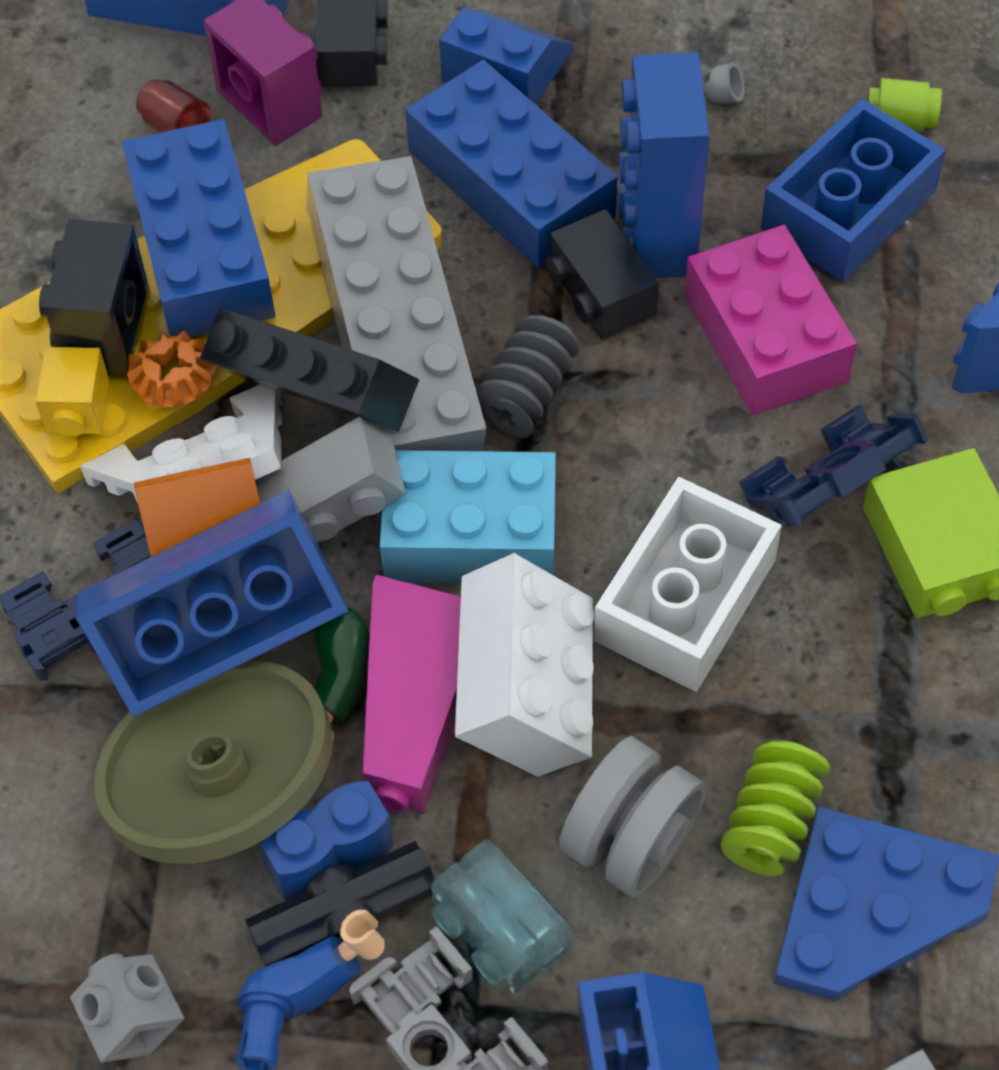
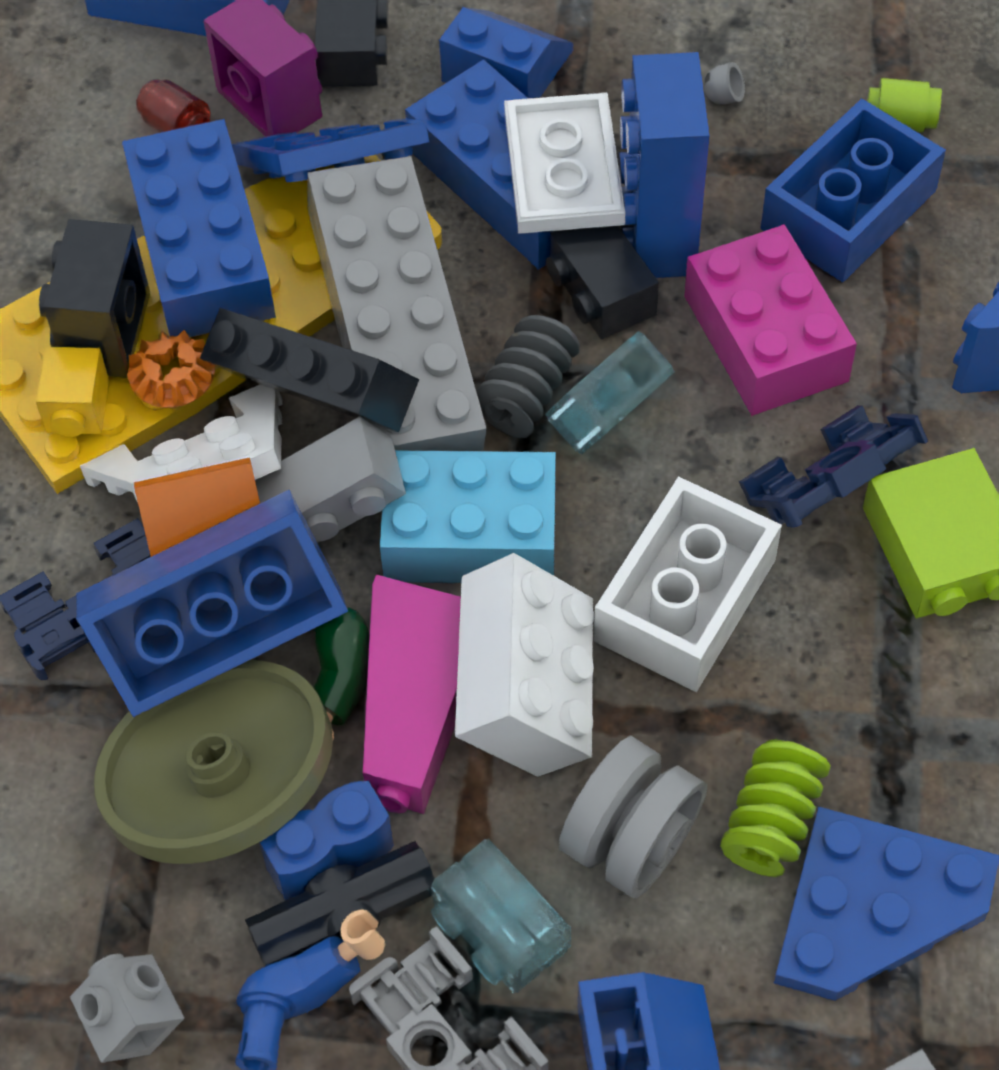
none -> blue plate [232,119,429,182]
none -> white tile [504,93,625,234]
none -> clear light blue brick [545,331,674,455]

